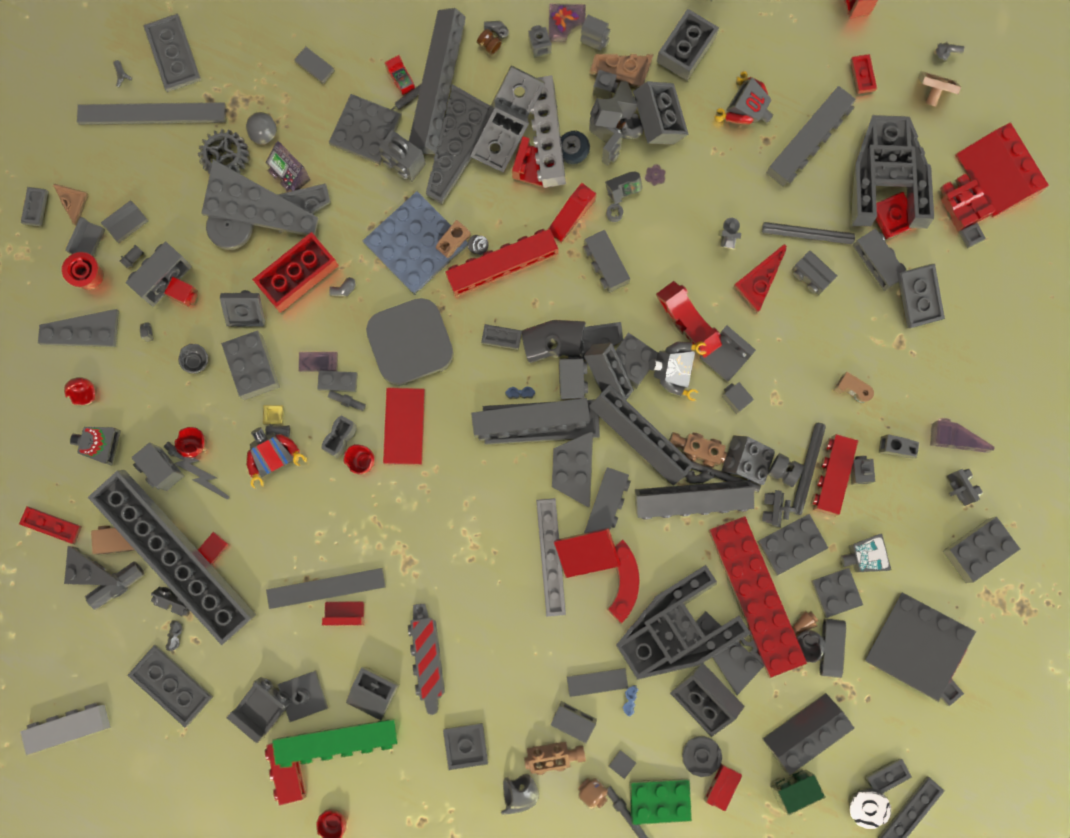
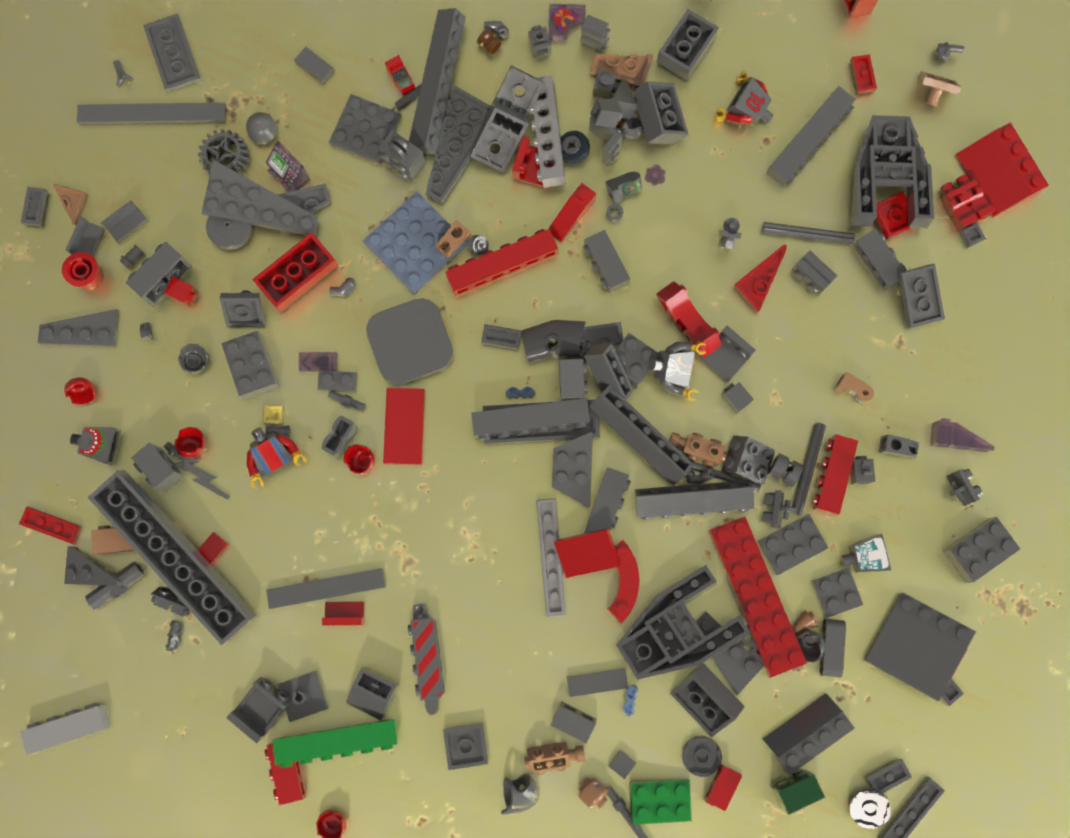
dark grey tile [127,645,213,728] -> none

